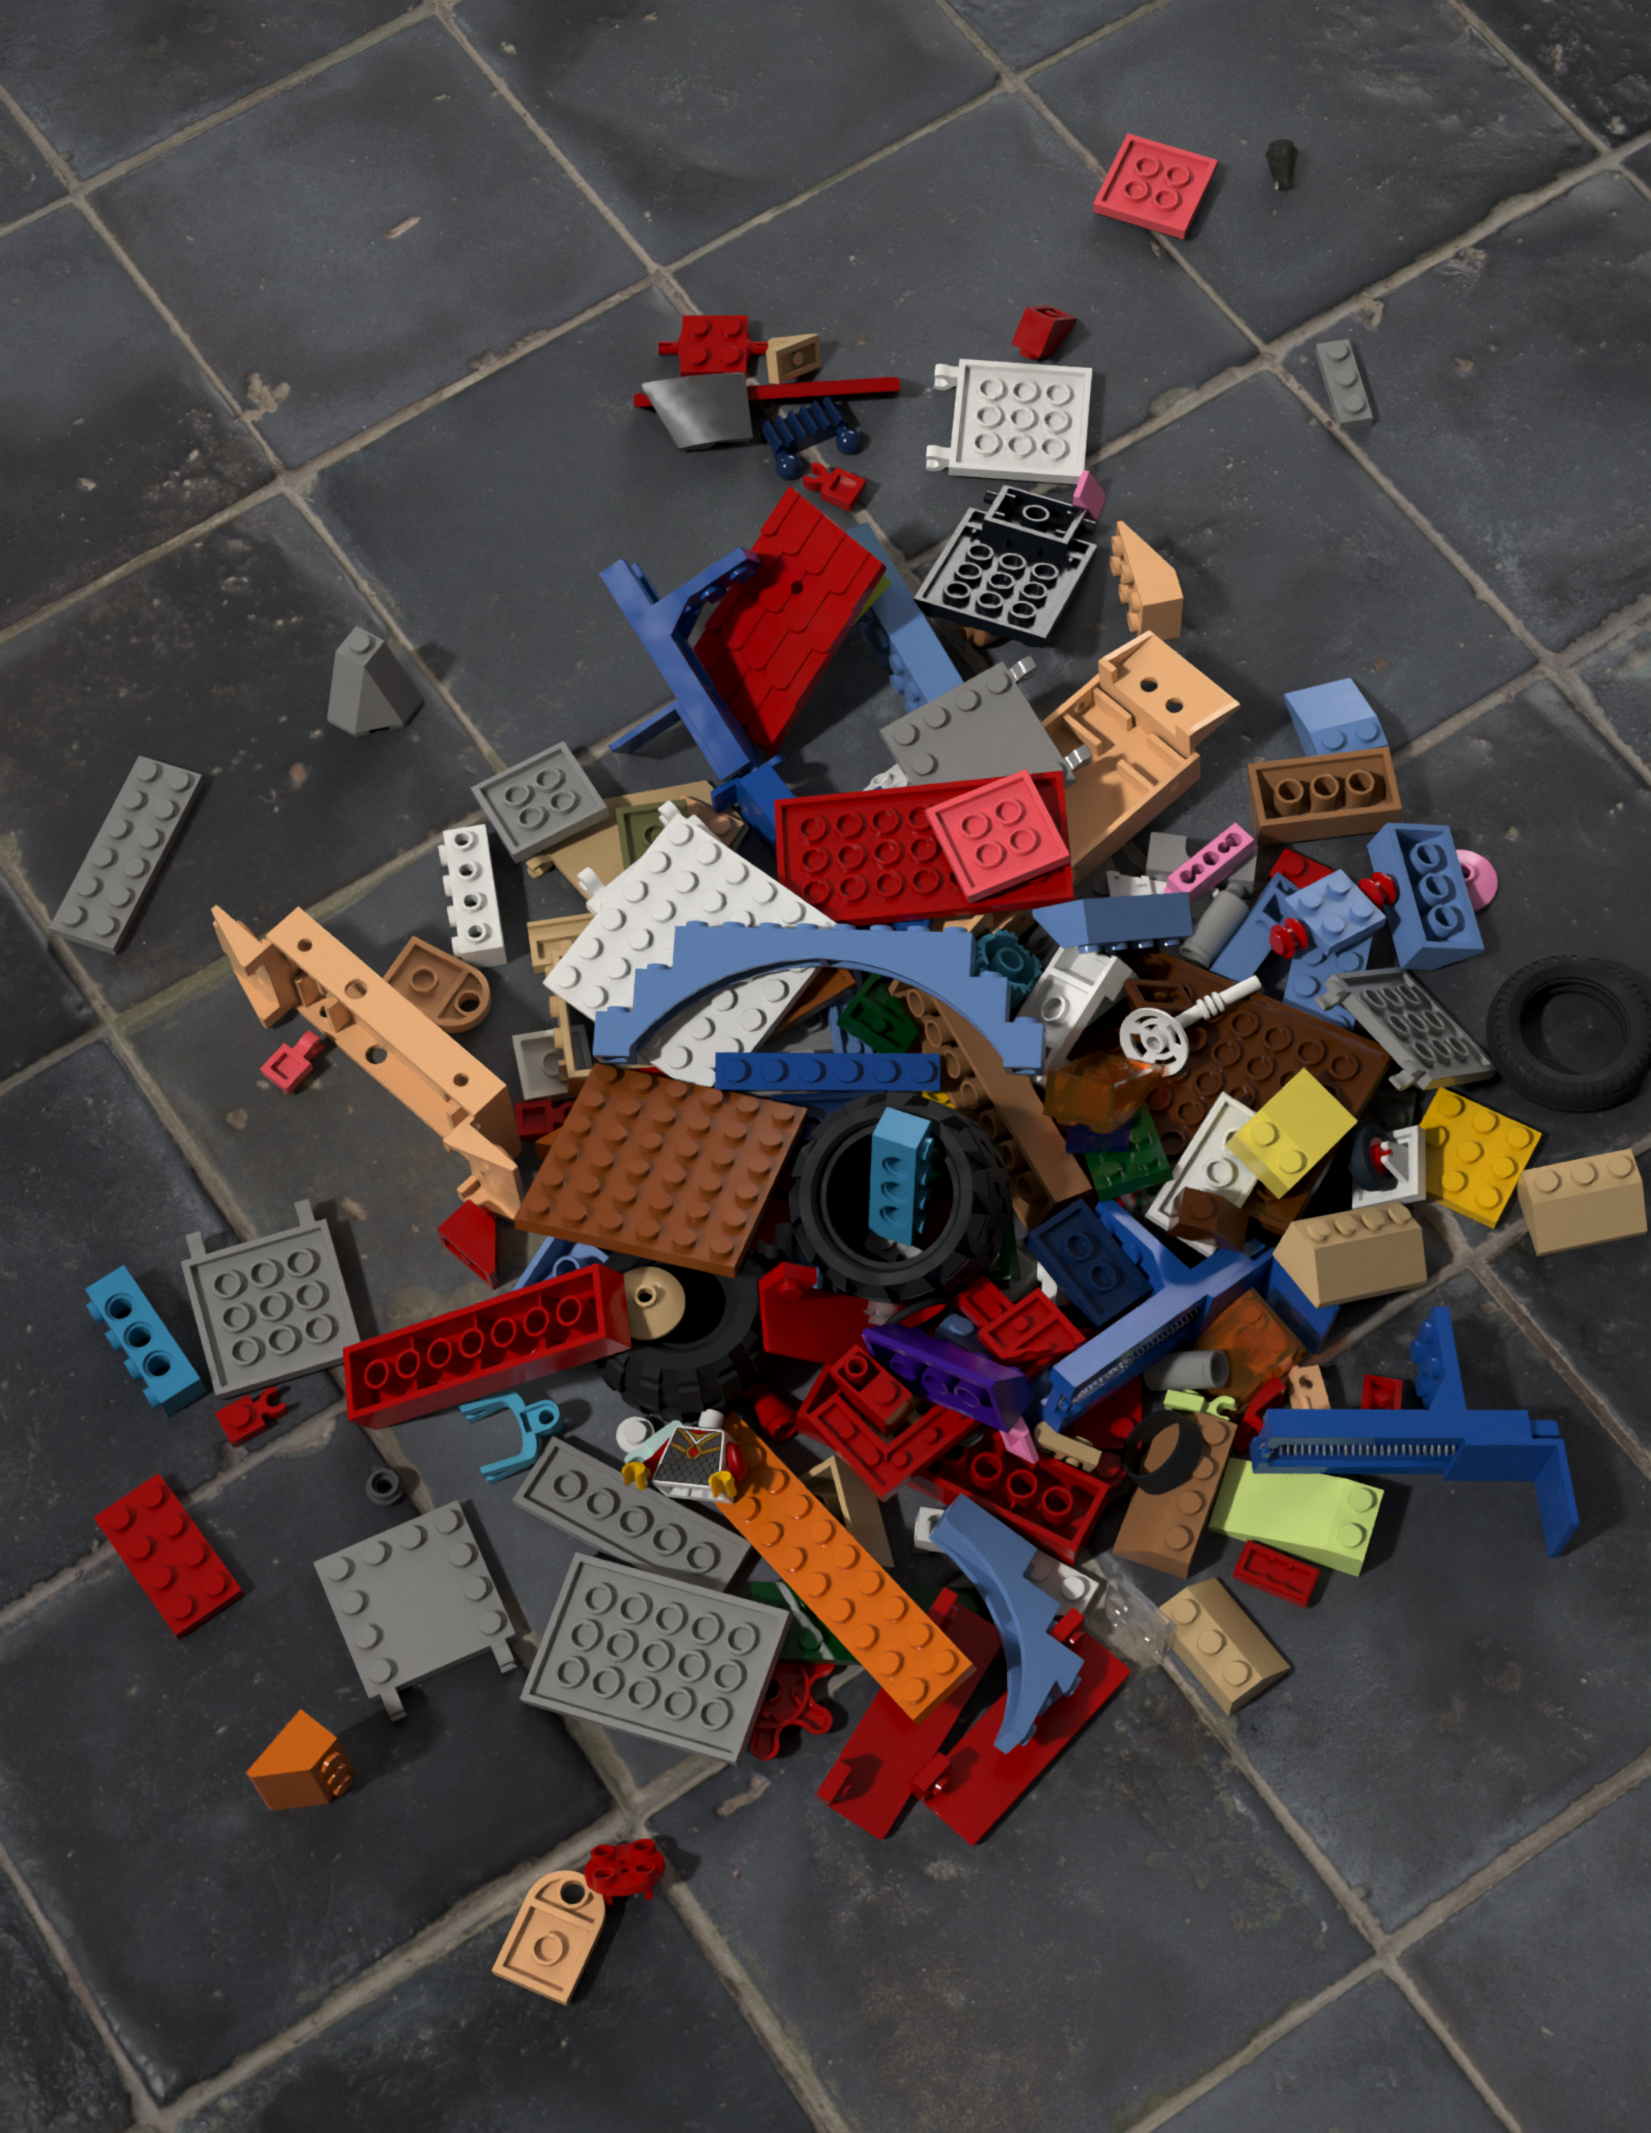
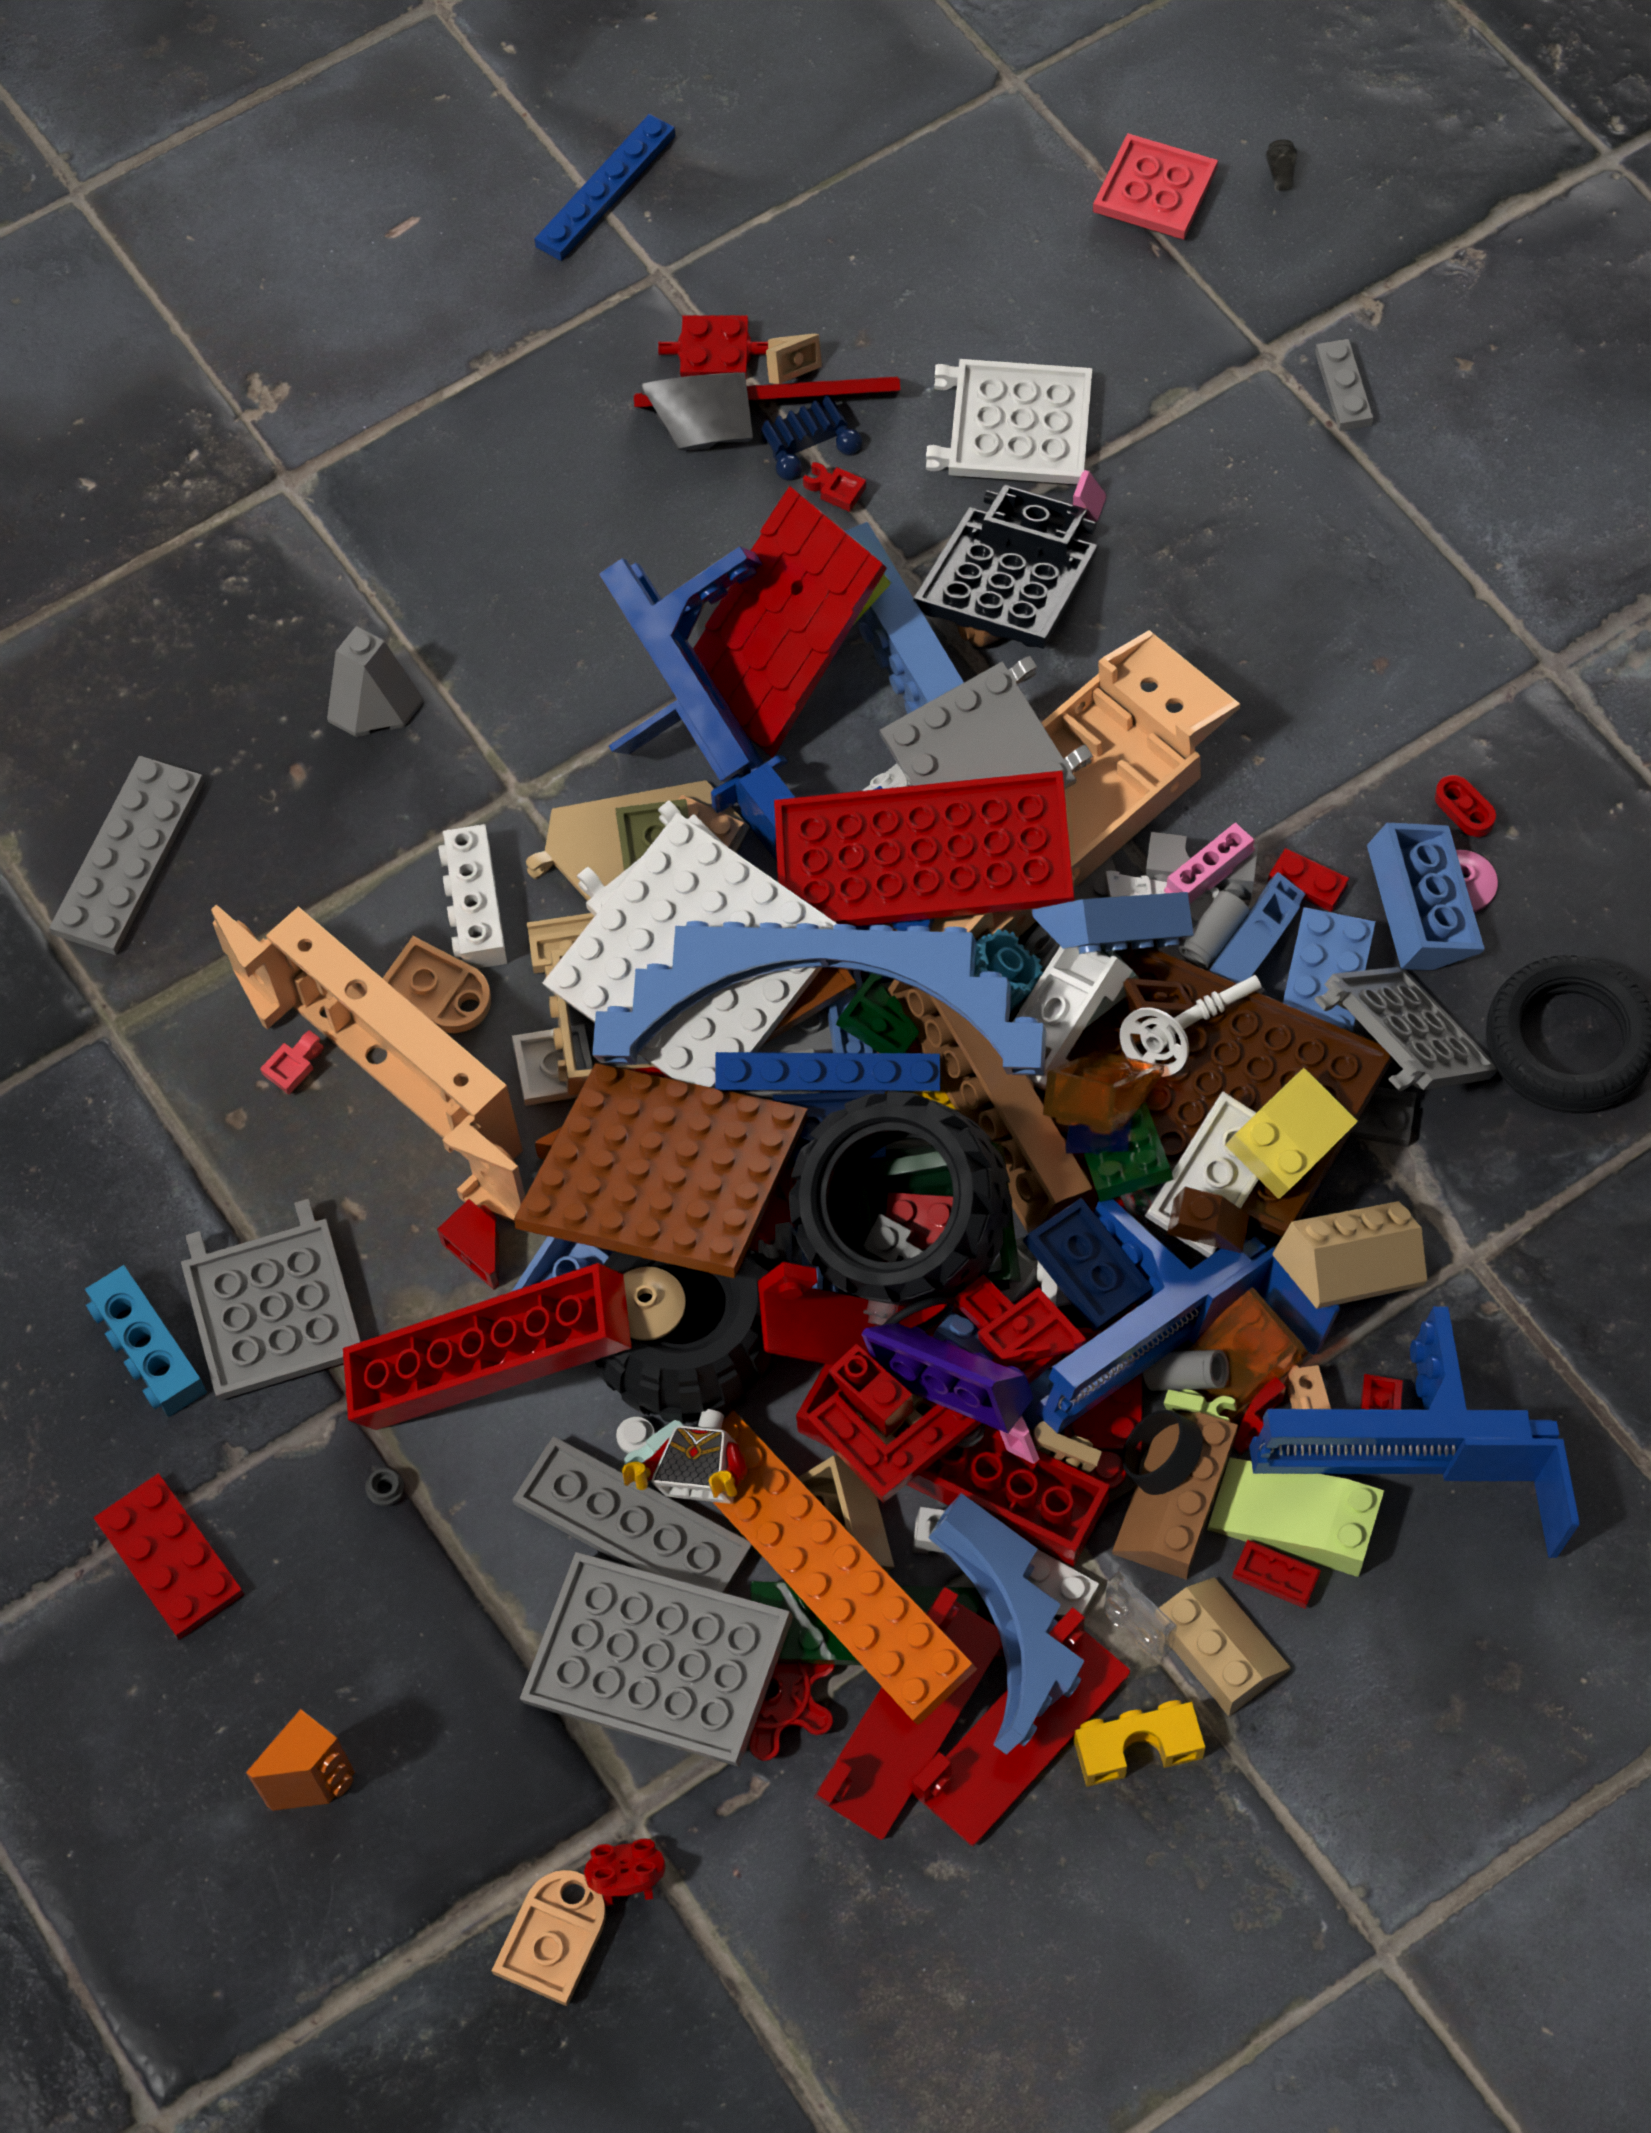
red plate [215,1386,288,1449] -> none
light grey plate [313,1500,517,1723] -> none
medium azure piece [459,1390,565,1485] -> none
light grey plate [470,741,610,864] -> none
red plate [515,1099,575,1142] -> none
red cone [749,1384,797,1442] -> none
dark azure brick [868,1107,935,1247] -> none
coral plate [925,769,1071,904] -> none
red slope [1011,305,1077,361] -> none
light nougat slope [1110,521,1184,640] -> none
medium nougat slope [1247,747,1402,846] -> none
medium blue plate [1269,869,1397,958] -> none
medium blue slope [1283,678,1388,757] -> none
plate [1346,1123,1426,1210] -> none
yellow plate [1419,1087,1542,1229] -> none
tan slope [1516,1148,1648,1257] -> none
none -> blue plate [534,114,676,261]
none -> yellow arch [1074,1700,1205,1787]
none -> red plate [1435,775,1496,837]

